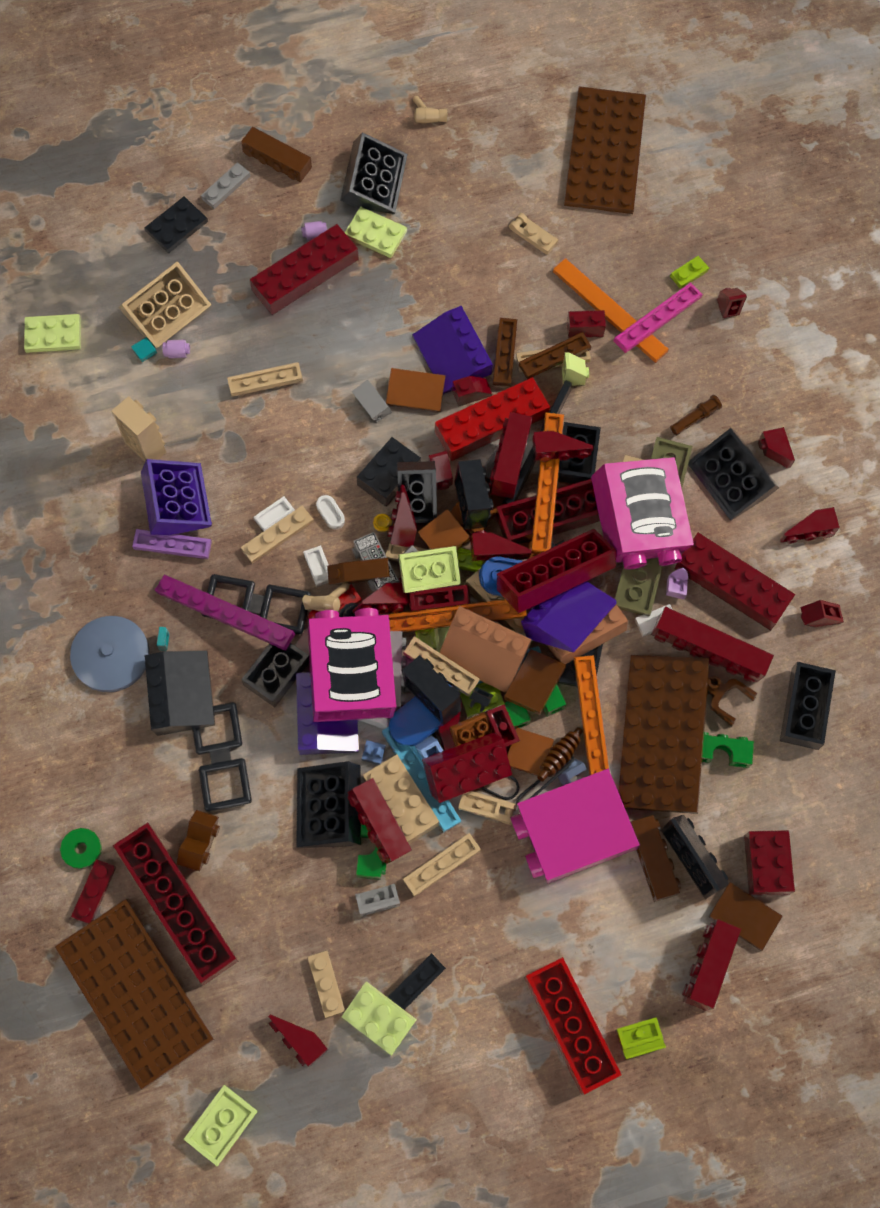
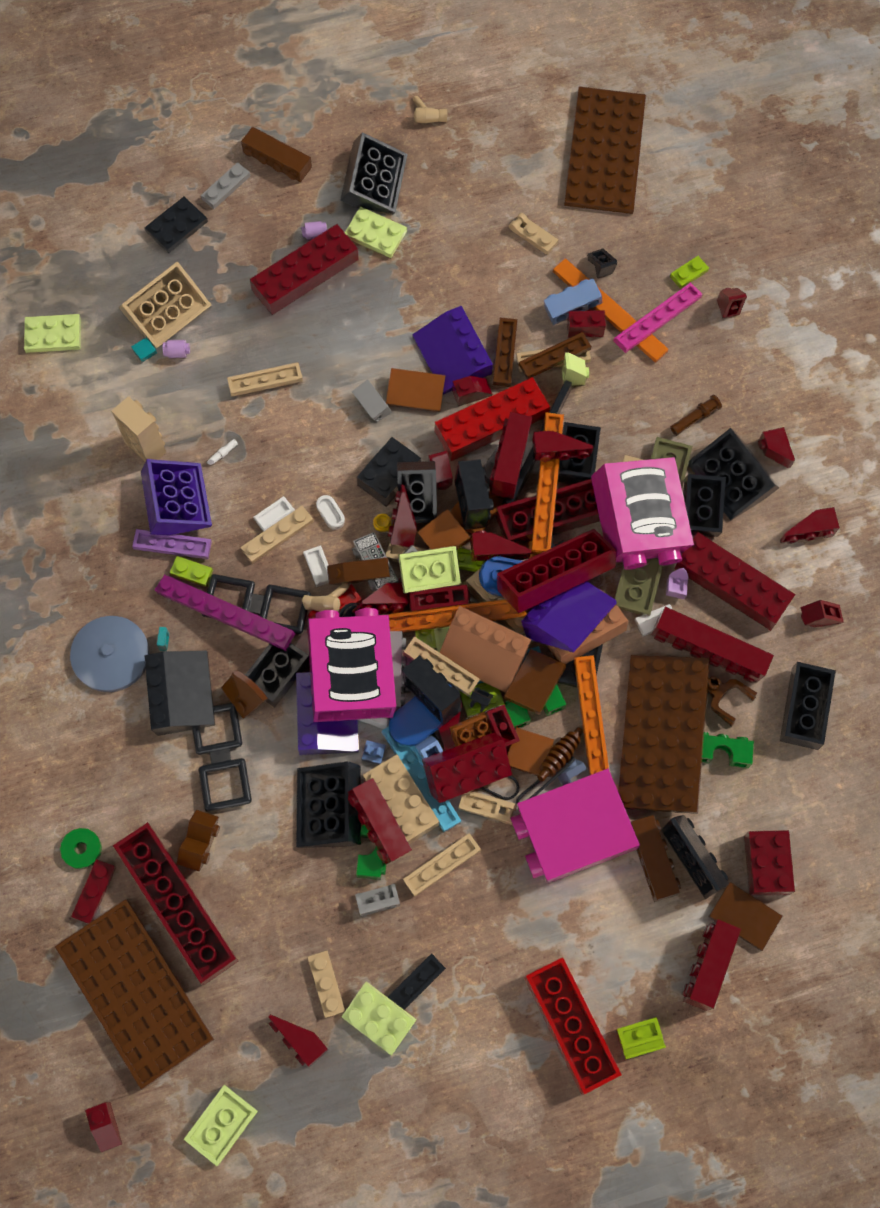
none -> dark red slope [85,1102,122,1152]
none -> lime plate [170,556,213,587]
none -> white piece [207,439,238,465]
none -> reddish brown plate [221,670,268,719]
none -> medium blue brick [544,278,602,325]
none -> black slope [587,248,617,279]
none -> black brick [683,474,726,537]

